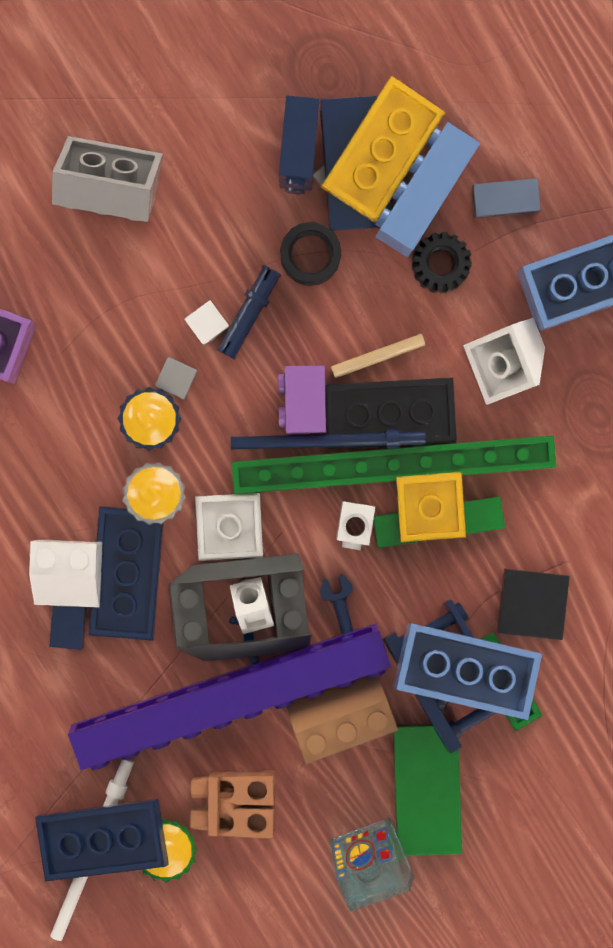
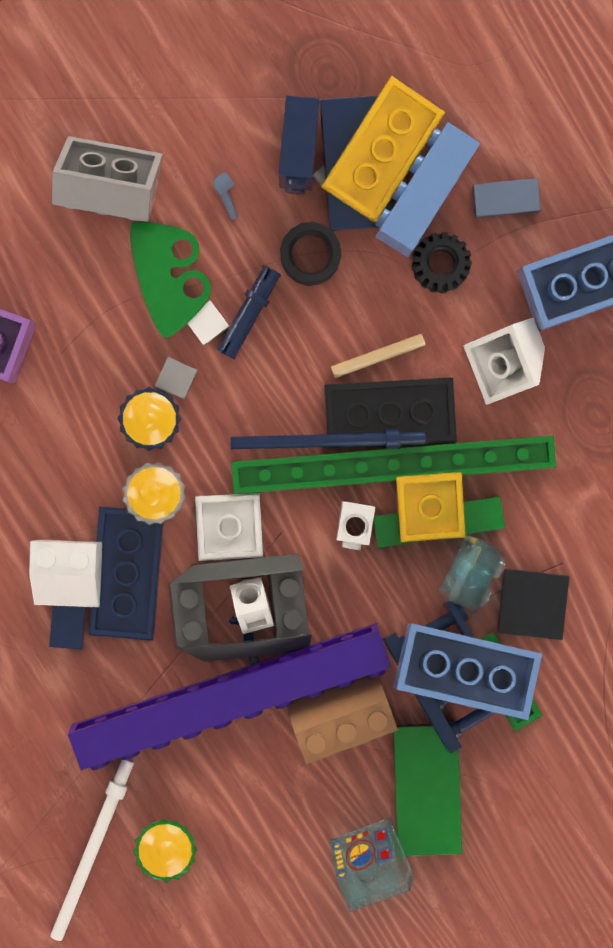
dark blue tile [35,799,169,882] -> none
nougat hips [190,770,275,839] -> none
medium lavender brick [278,365,326,434] -> none
dark blue bar [320,574,354,635] -> none
none -> green piece [130,222,211,338]
none -> sand blue hand [213,172,238,219]
none -> clear light blue slope [438,534,506,611]

